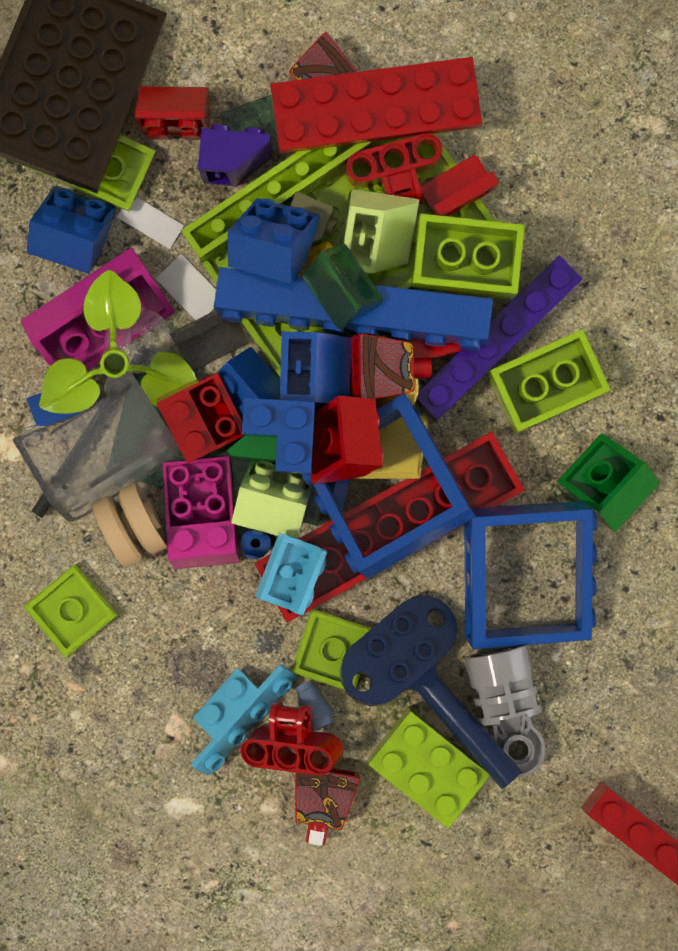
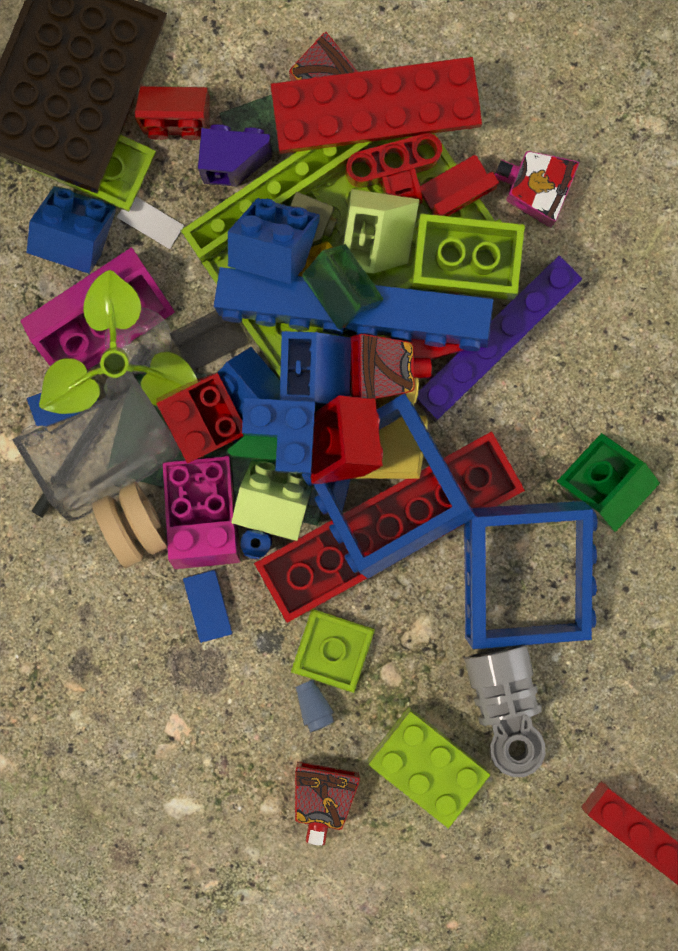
lime tile [23,564,119,658] -> none
white sticker [155,254,216,323] -> none
medium azure bracket [191,664,297,775] -> none
red beam [240,702,344,775] -> none
medium azure bracket [255,532,327,615] -> none
dark blue piece [340,595,522,789] -> none
lime brick [486,329,611,434] -> none
none -> blue tile [183,570,233,643]
none -> torso [495,151,579,228]

